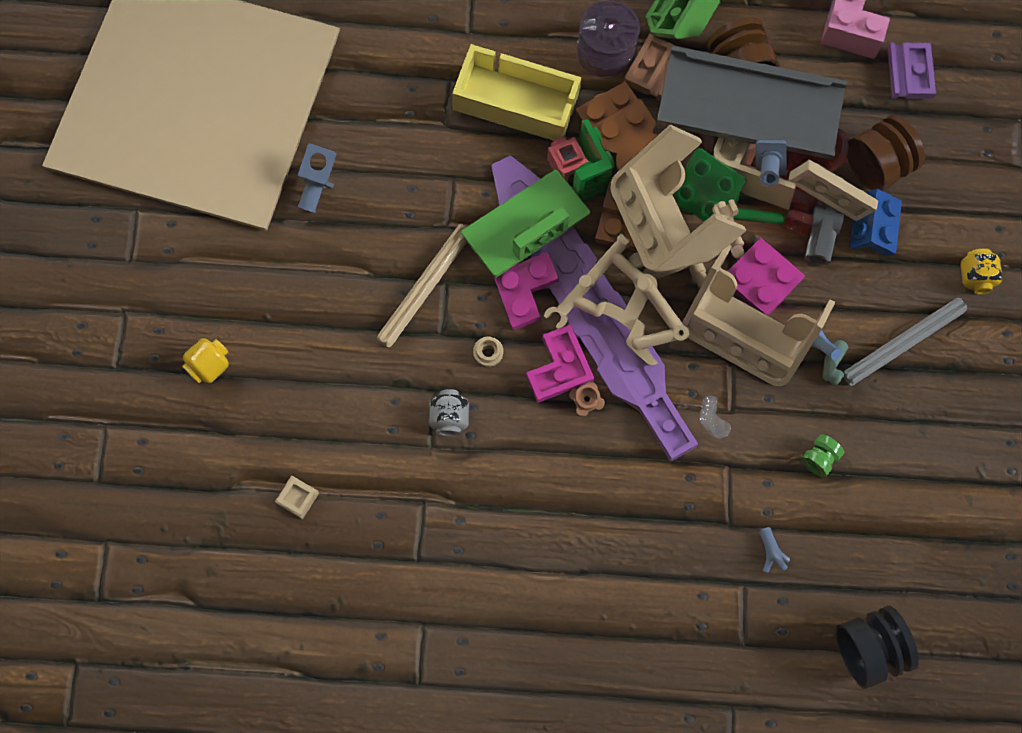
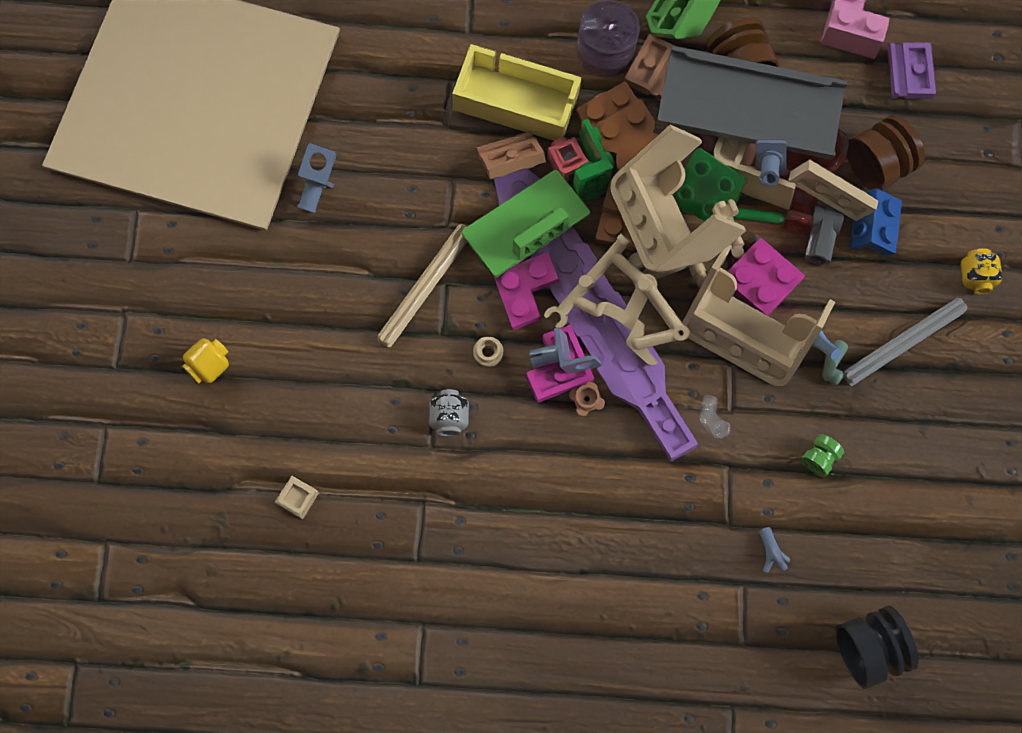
none -> nougat plate [477,131,546,179]
none -> sand blue bracket [529,327,602,374]

